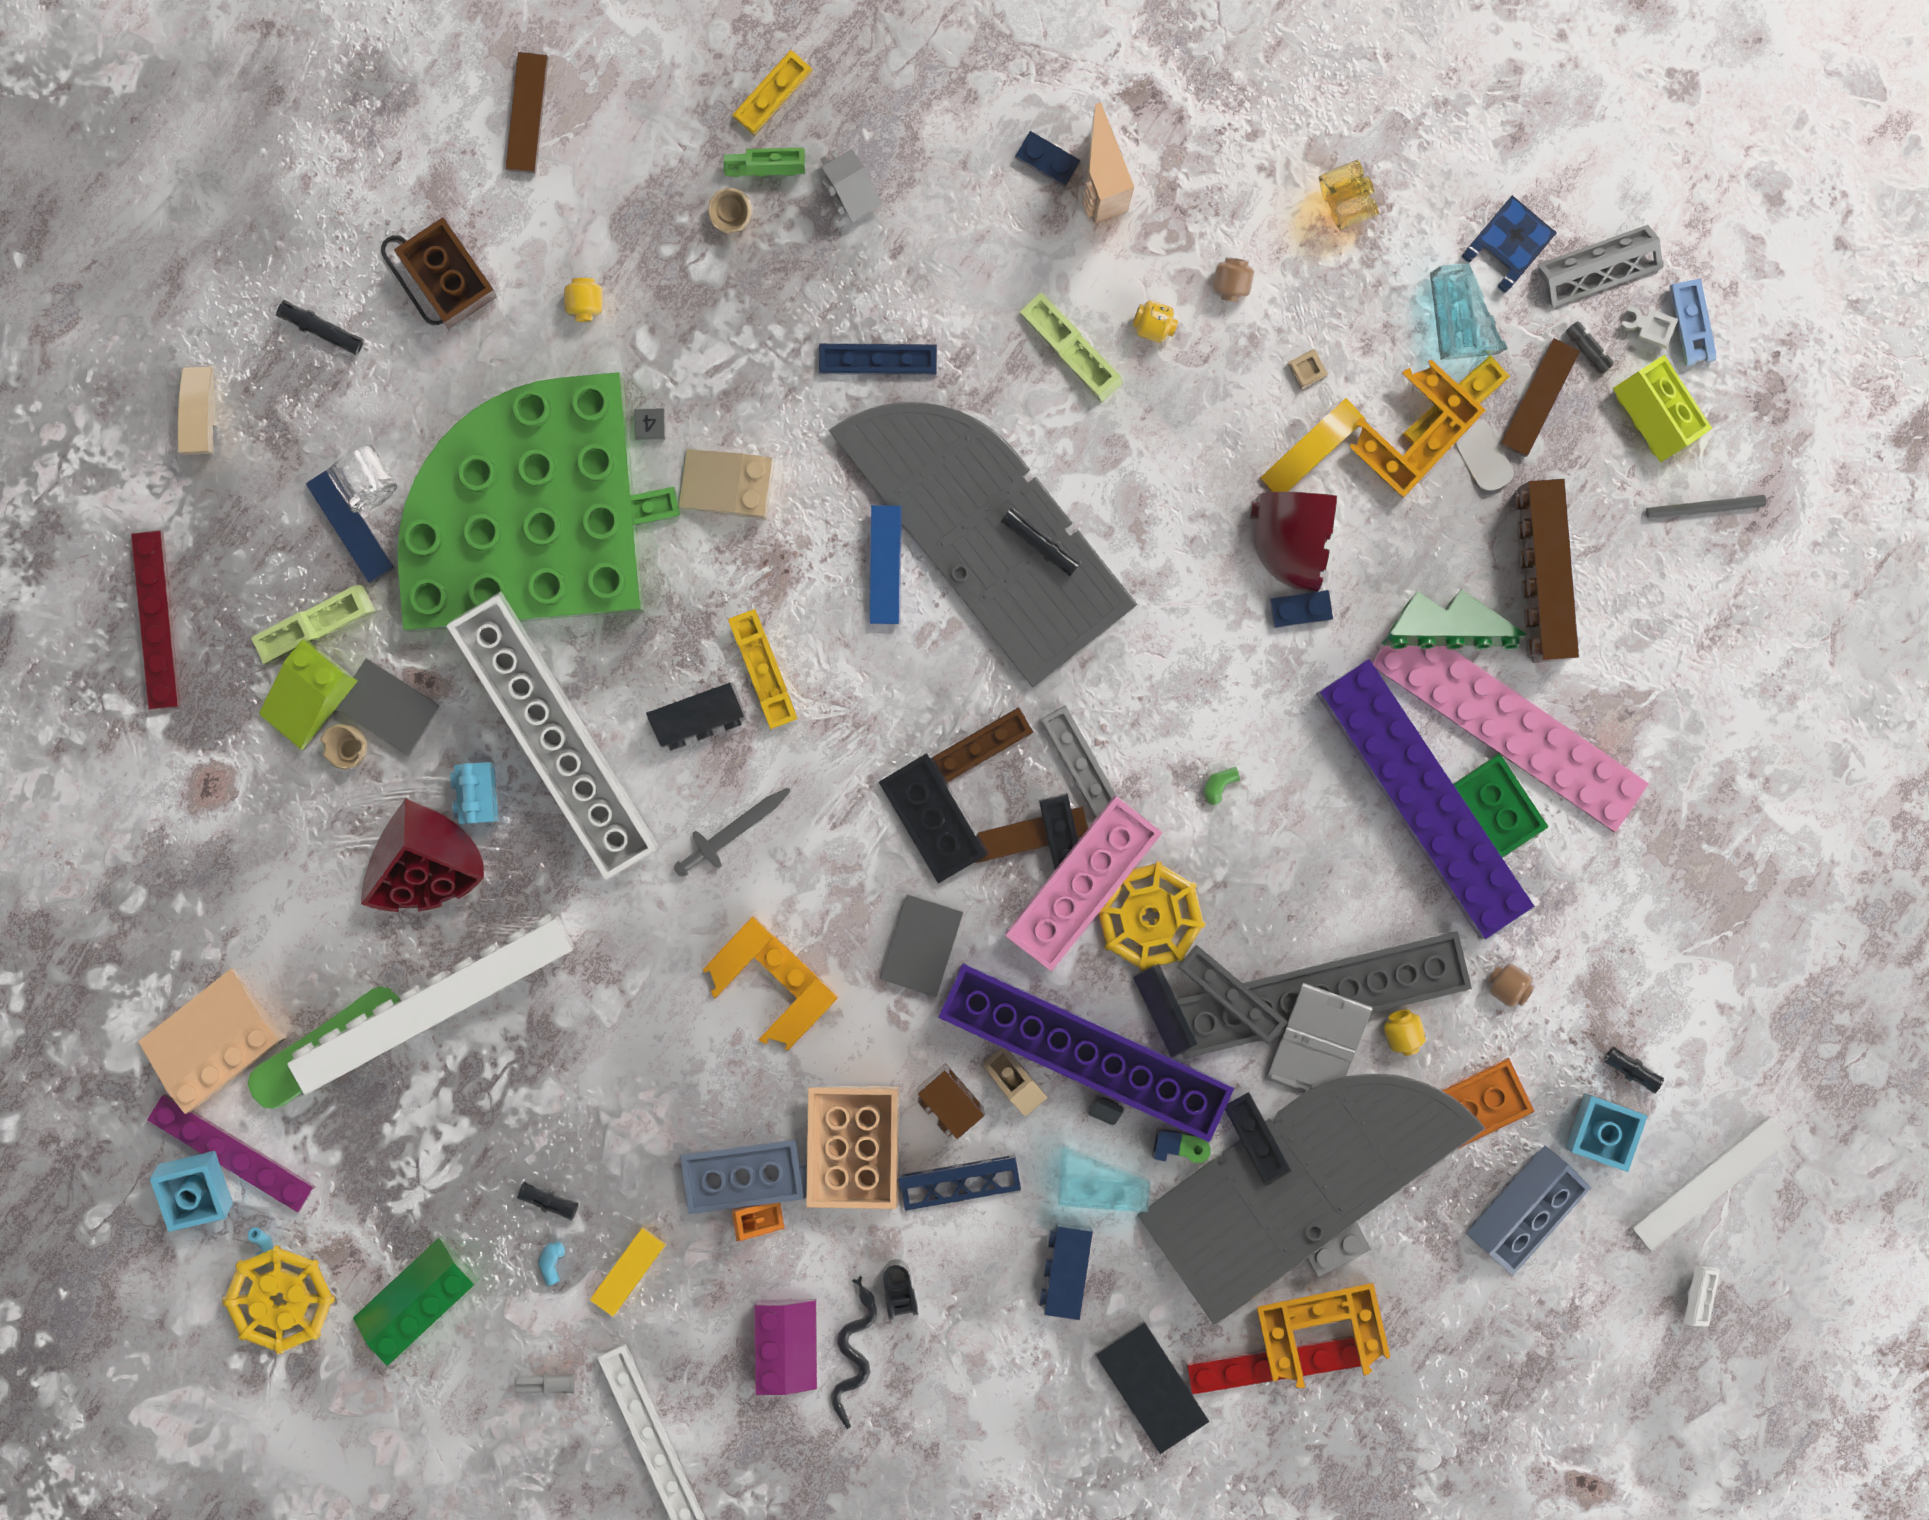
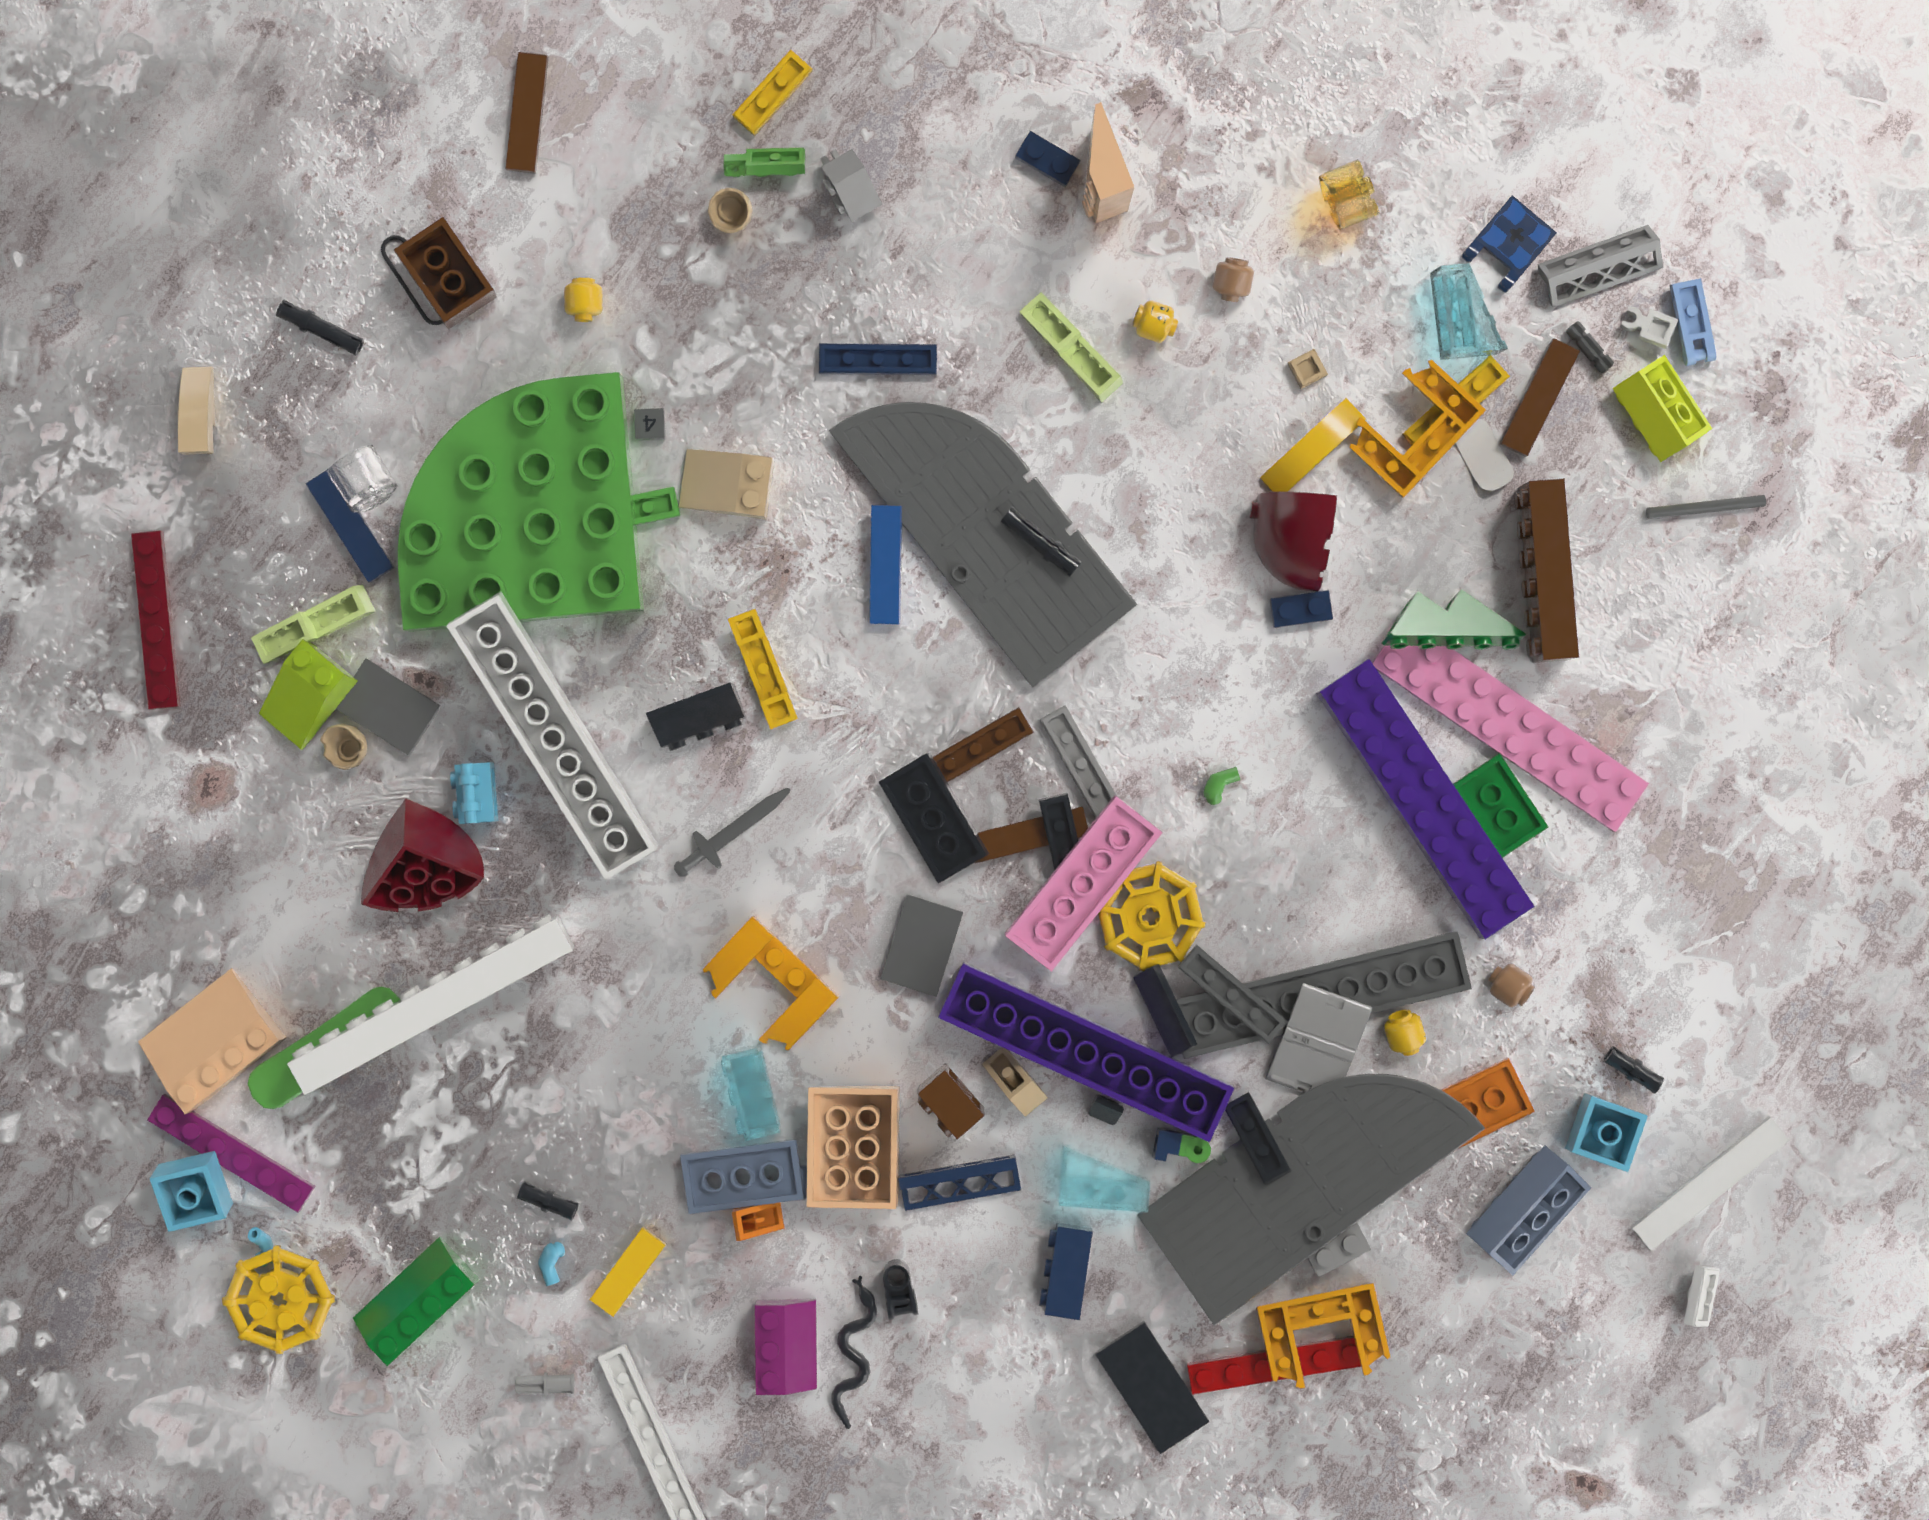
none -> clear light blue wedge [721,1044,782,1141]

